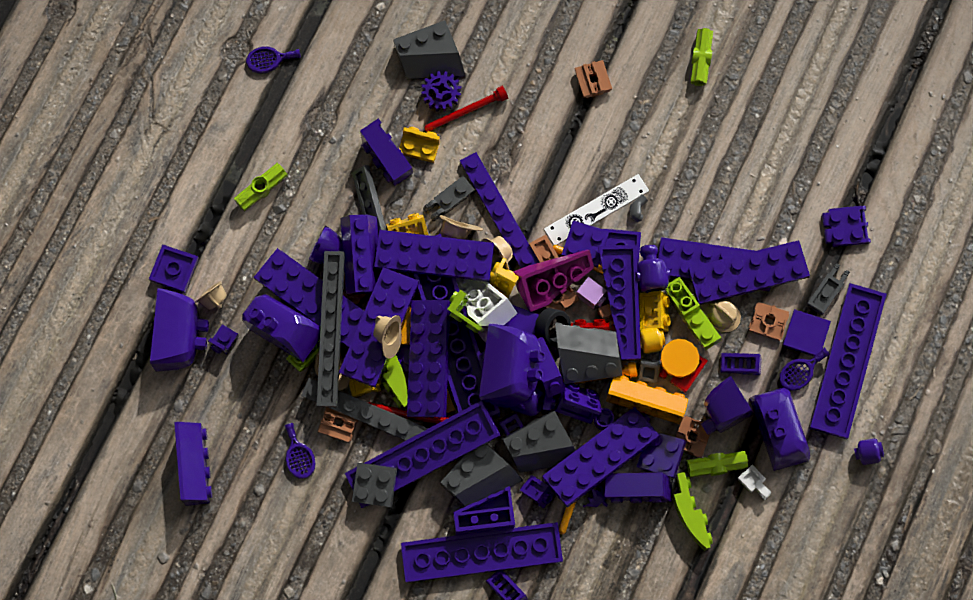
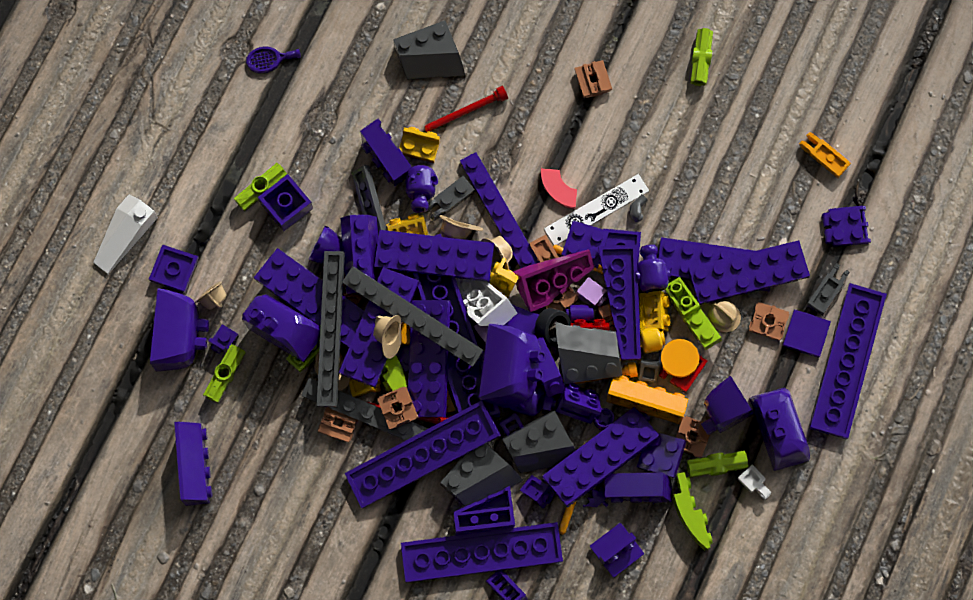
dark purple piece [284,423,316,479] -> none
dark grey plate [352,463,397,507] -> none
dark purple gear [421,71,462,112] -> none
lime bracket [448,290,485,333] -> none
dark purple slope [720,353,762,375] -> none
dark purple piece [780,347,830,391] -> none
dark purple head [854,438,884,465] -> none
none -> white wedge [93,194,158,275]
none -> lime piece [203,344,246,403]
none -> dark purple brick [258,174,313,232]
none -> dark grey plate [342,266,484,367]
none -> nougat piece [378,387,419,430]
none -> dark purple piece [405,165,438,213]
none -> coral tile [541,168,577,209]
none -> dark purple brick [566,304,594,323]
none -> dark purple bracket [590,523,644,577]
none -> light orange hinge [799,132,851,178]

